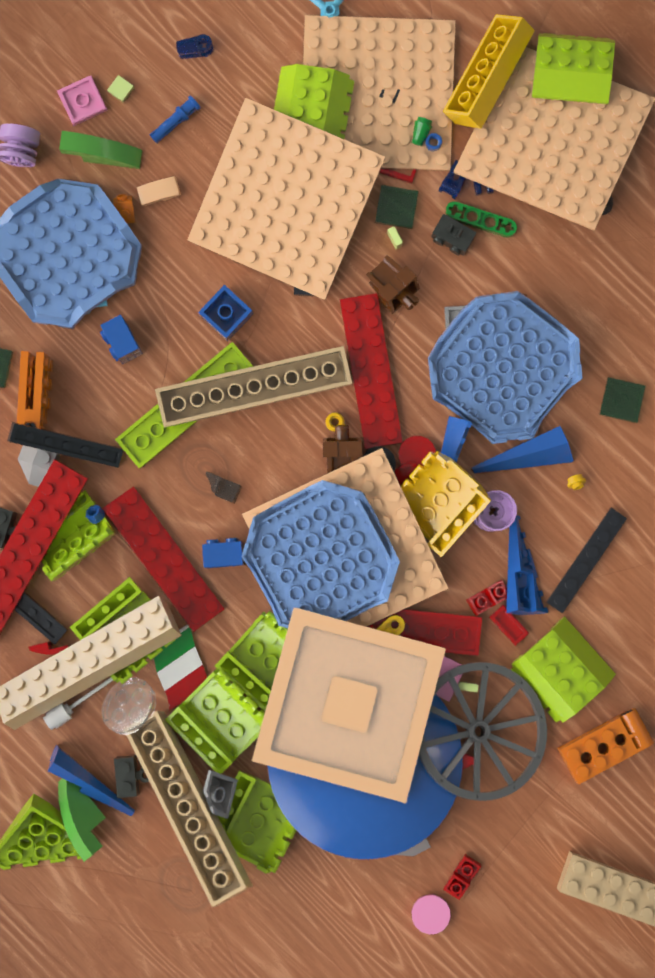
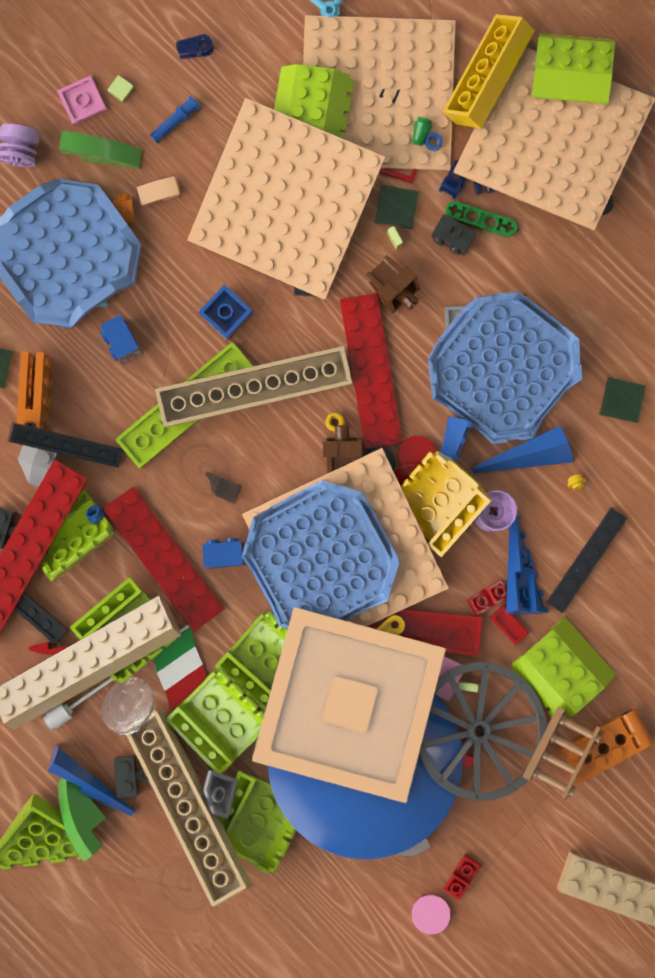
none -> medium nougat fence [522,706,603,800]

